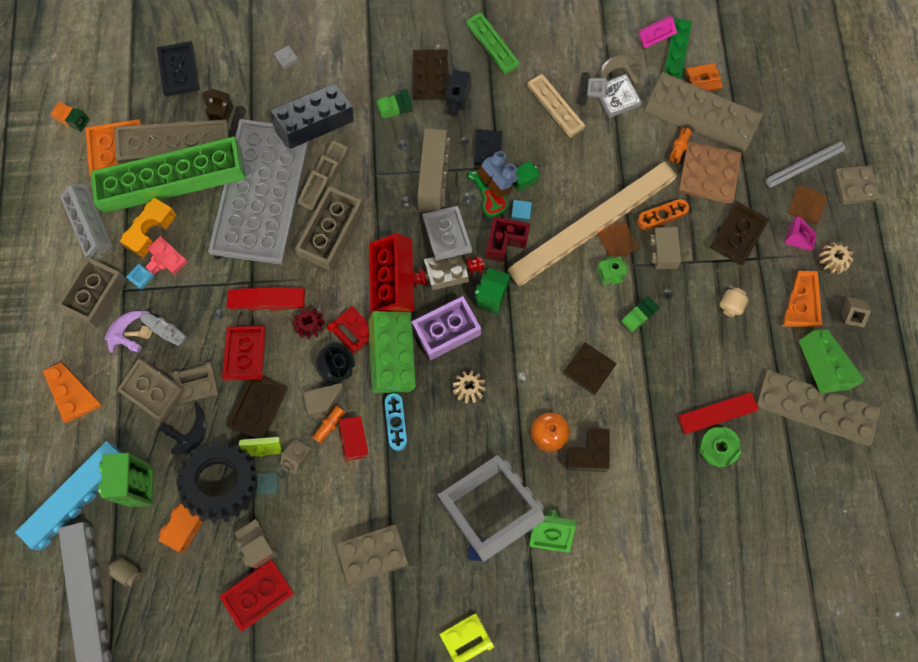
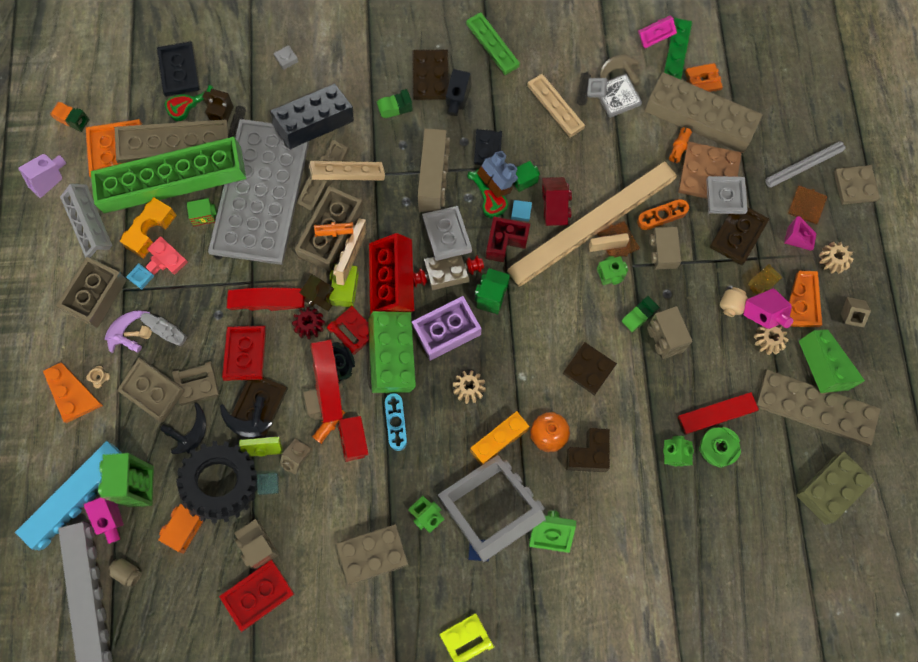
none -> lavender torso [18,154,66,198]
none -> dark pink torso [83,497,124,544]
none -> tan plate [86,366,110,389]
none -> green piece [165,85,214,122]
none -> bright green brick [187,198,217,226]
none -> black piece [220,396,273,437]
none -> dark brown brick [299,274,334,312]
none -> tan plate [309,161,385,180]
none -> red slope [310,340,343,423]
none -> orange pin [314,222,353,237]
none -> lime brick [329,264,359,307]
none -> tan plate [334,218,366,285]
none -> bright green brick [408,496,444,533]
none -> light orange arch [470,411,529,466]
none -> dark red brick [542,177,572,226]
none -> tan tile [589,233,629,252]
none -> dark tan brick [647,306,693,359]
none -> bright green brick [663,436,694,467]
none -> light grey plate [706,176,747,214]
none -> dark pink torso [743,288,793,329]
none -> clear yellow brick [748,264,783,294]
none -> tan gear [754,325,789,355]
none -> olive brick [796,451,874,525]

